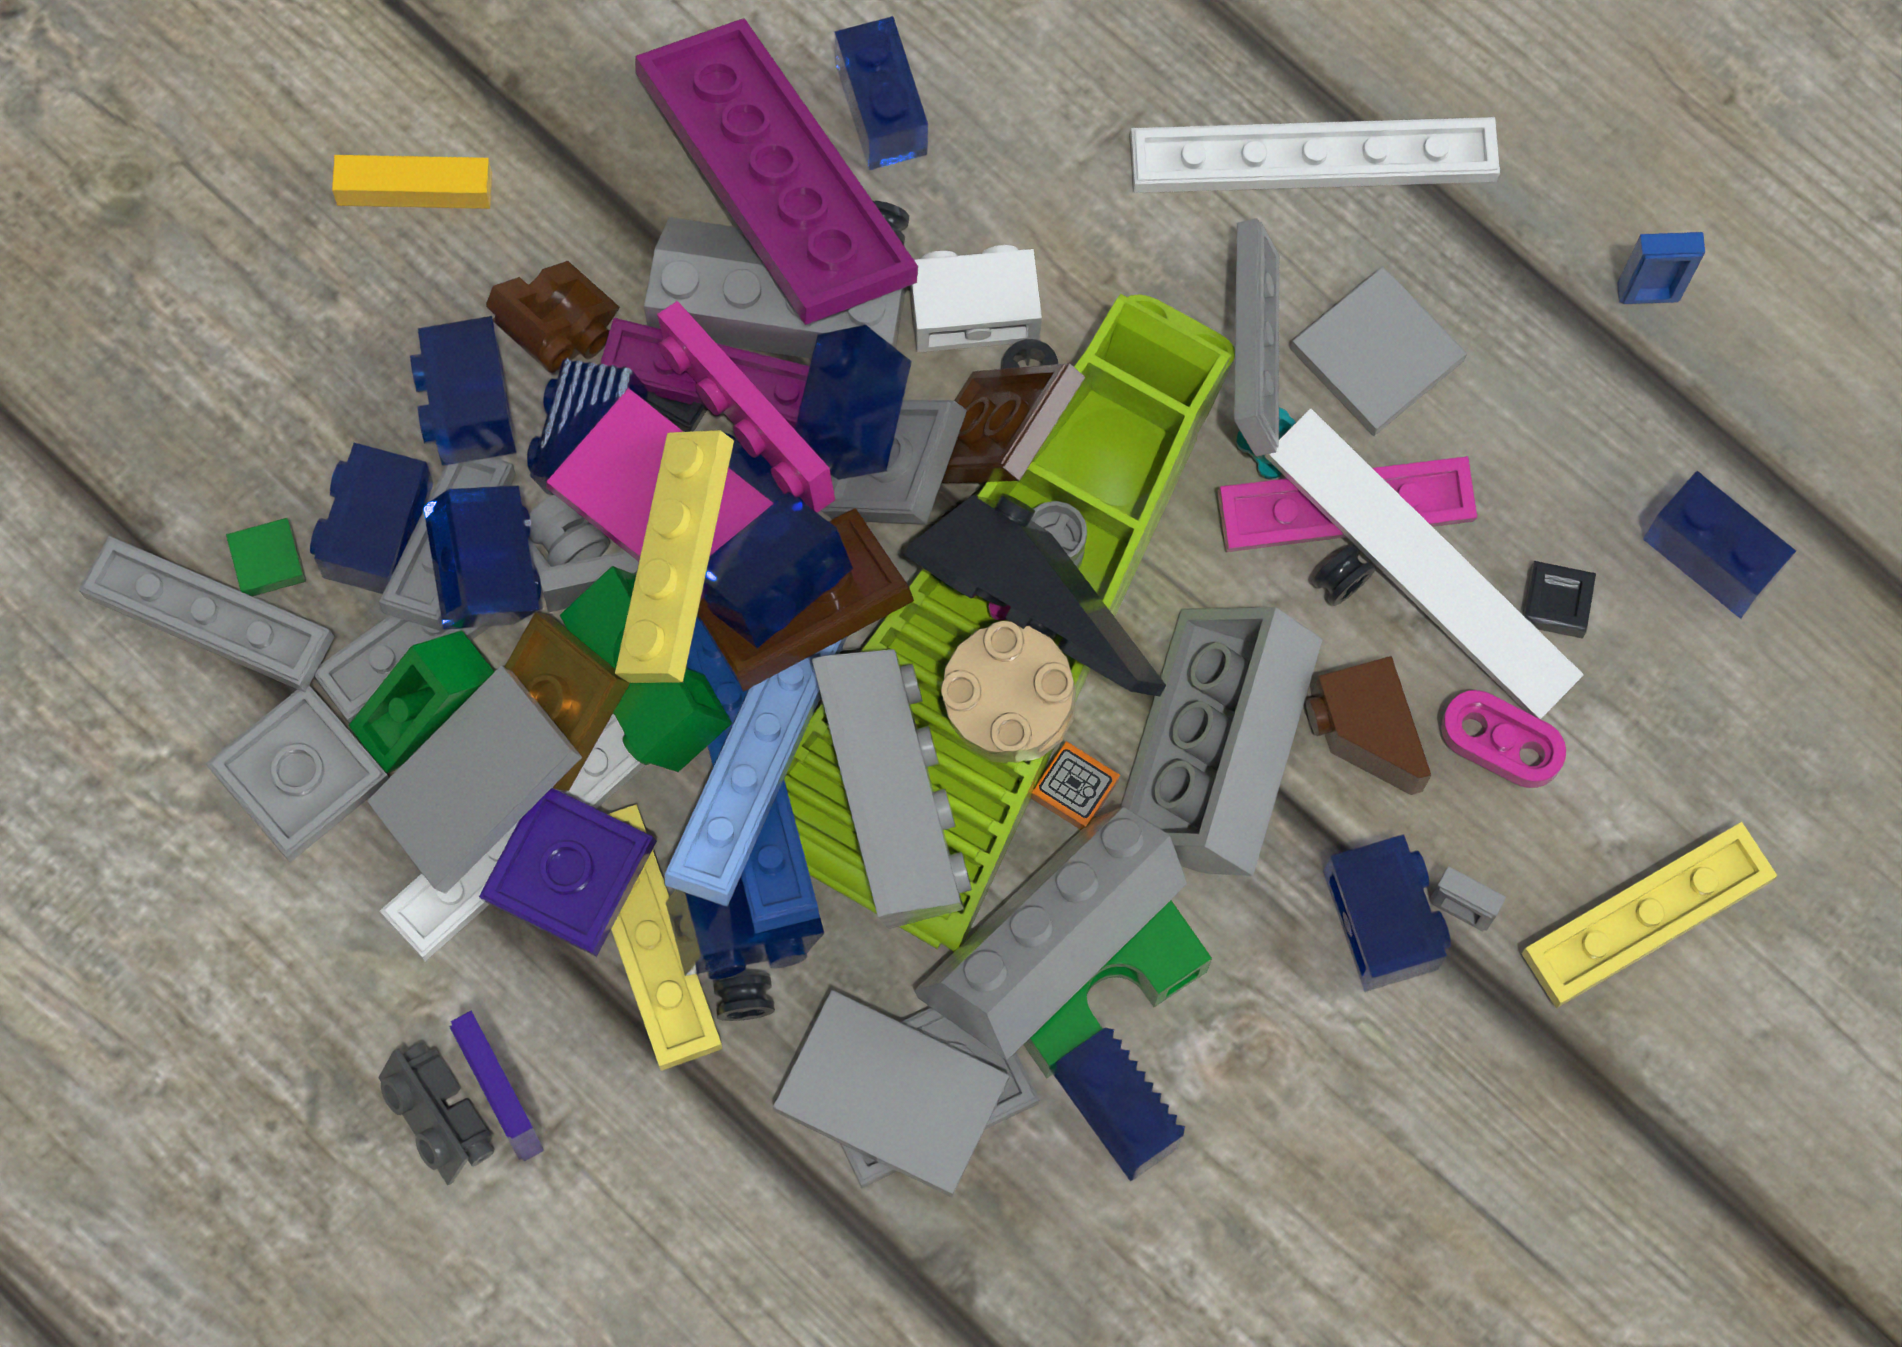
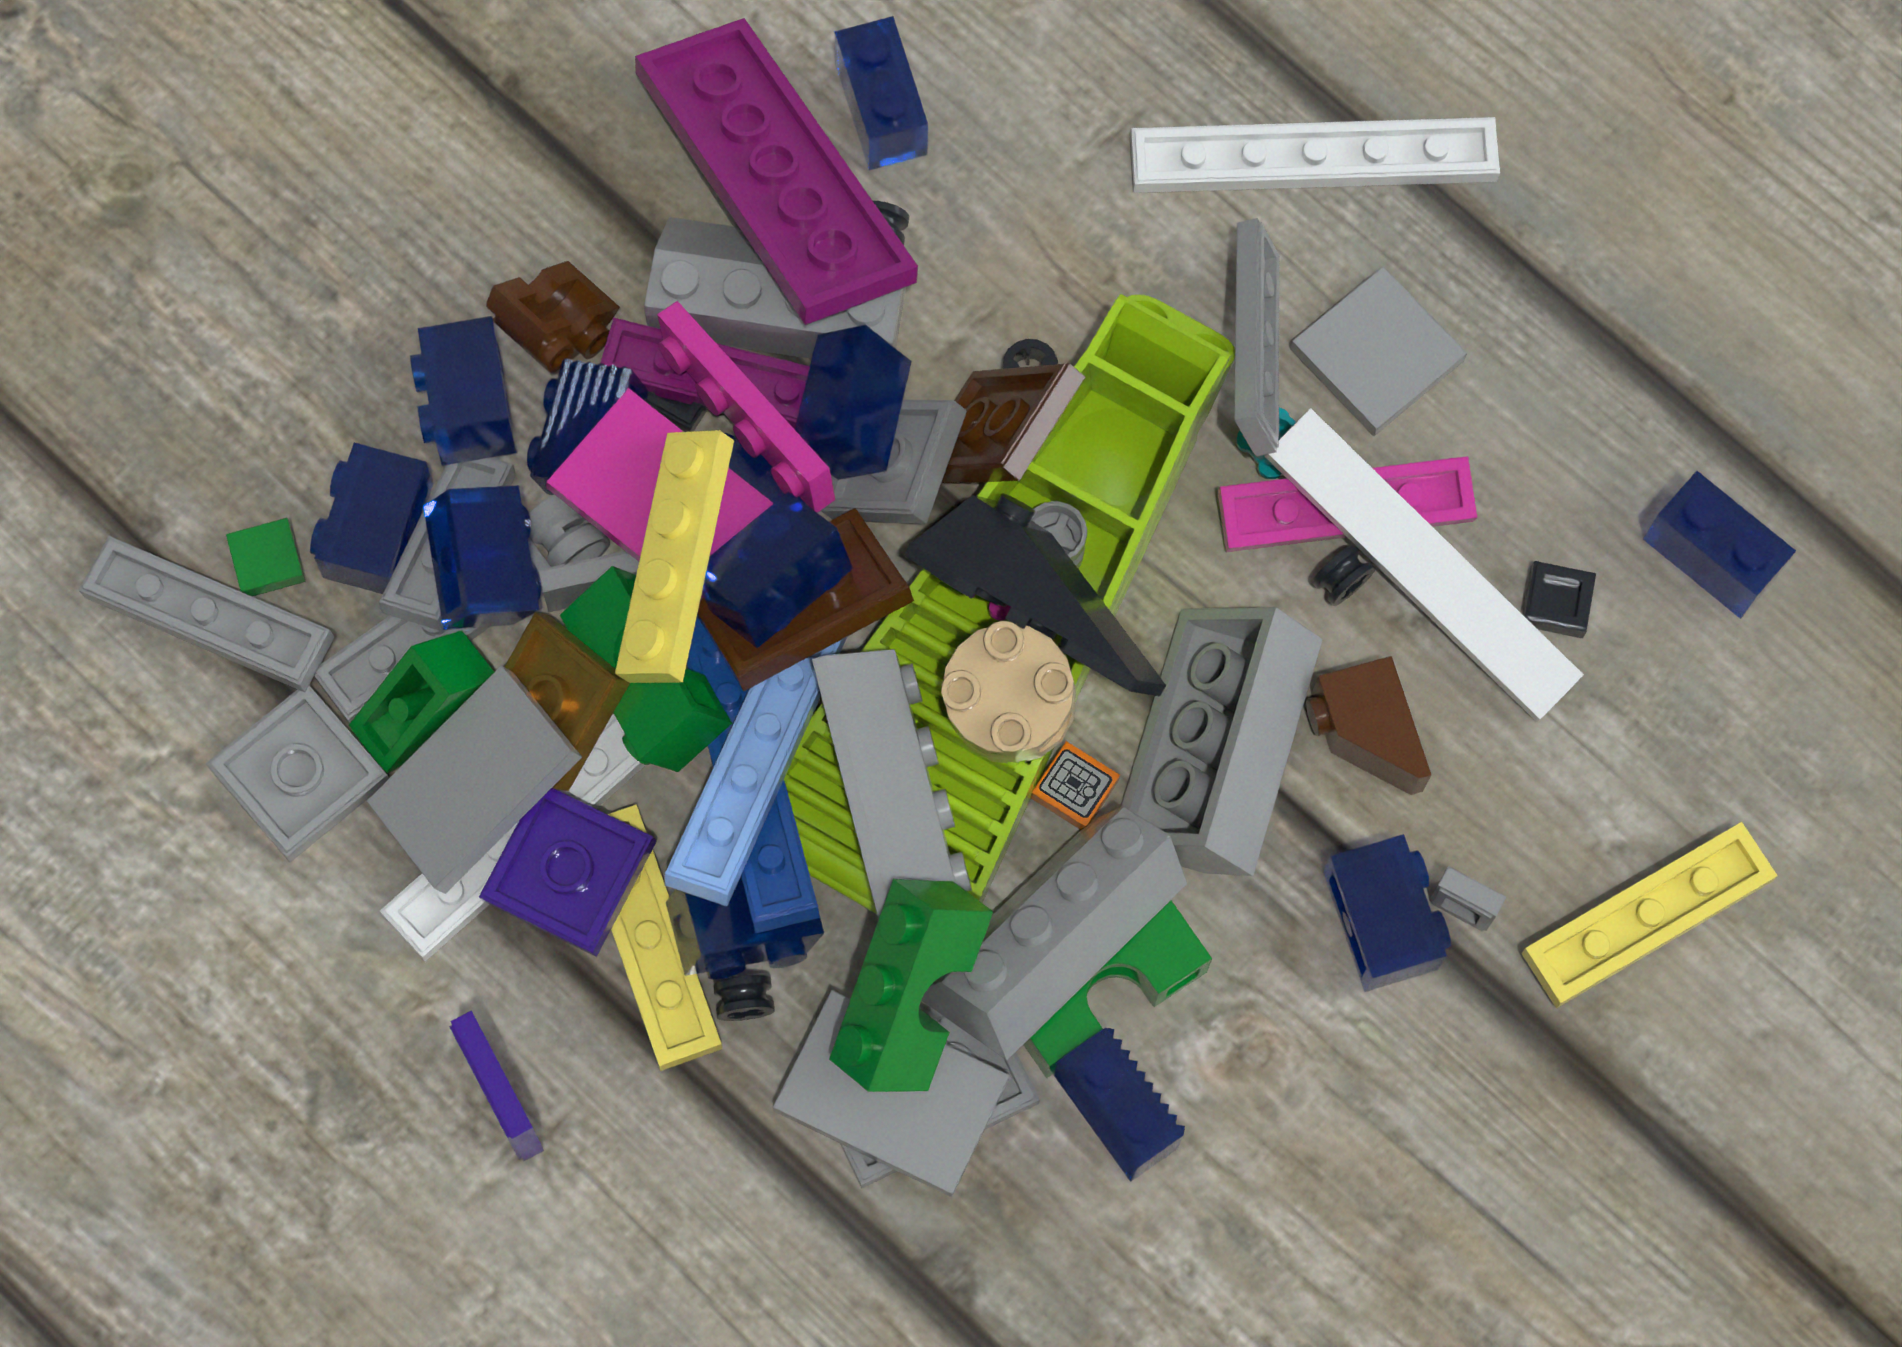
yellow piece [332,155,492,209] -> none
dark grey hinge [378,1043,494,1186] -> none
white brick [909,245,1042,353] -> none
dark pink plate [1441,690,1566,788] -> none
blue tile [1617,232,1705,304] -> none
none -> green arch [829,879,994,1092]

